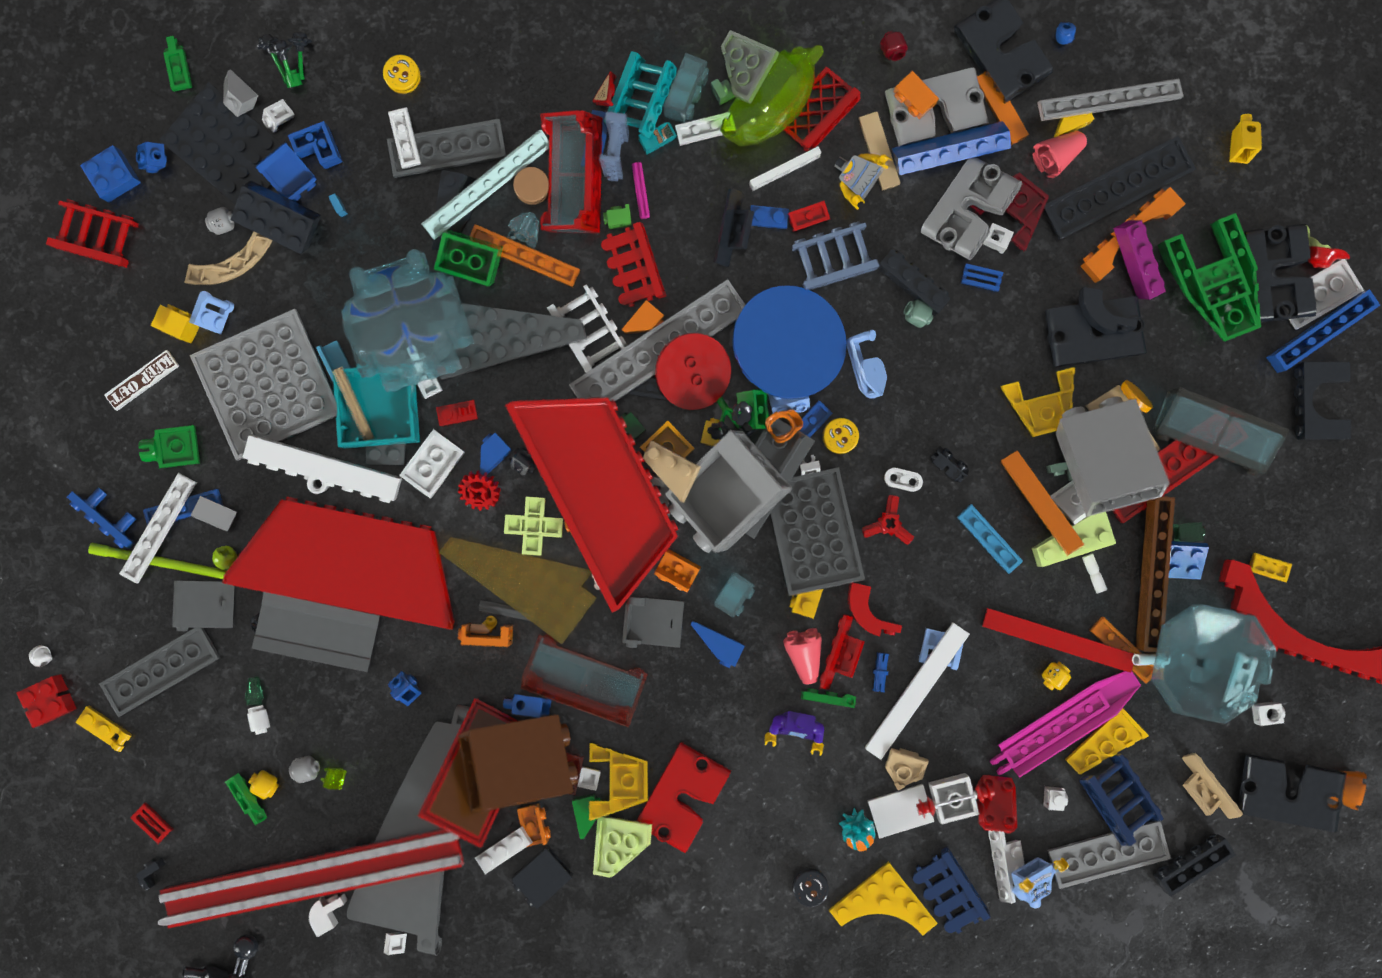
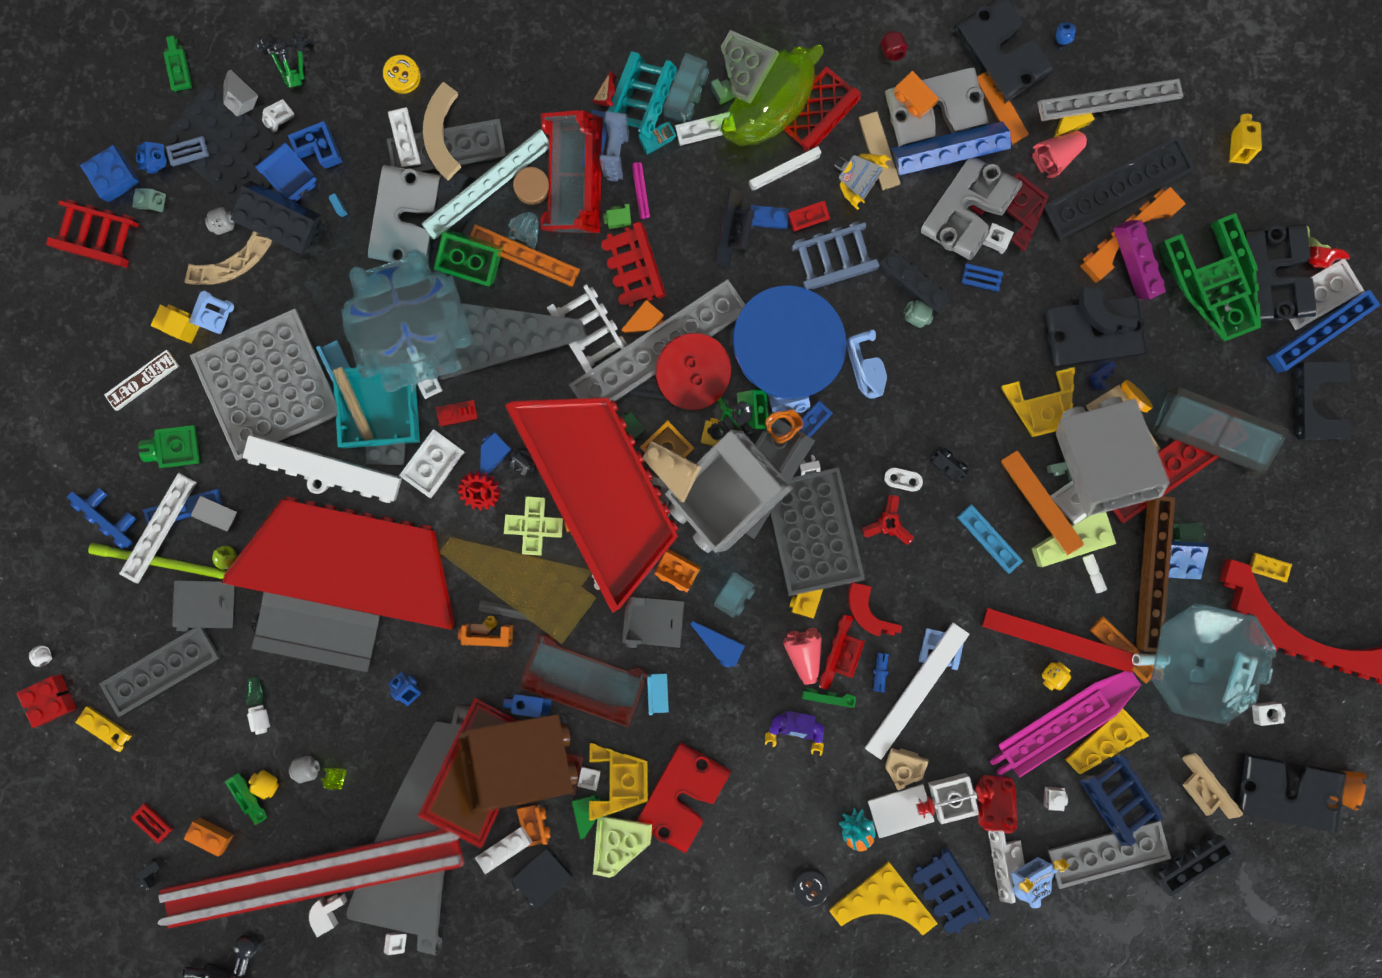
yellow head [822,418,859,454] -> none
none -> sand green bracket [132,188,166,212]
none -> sand blue tile [166,136,210,166]
none -> orange brick [184,818,234,857]
none -> light grey connector [368,164,441,269]
none -> tan tile [423,82,461,181]
none -> medium azure panel [647,673,669,715]
none -> clear blue bracket [1089,360,1117,391]

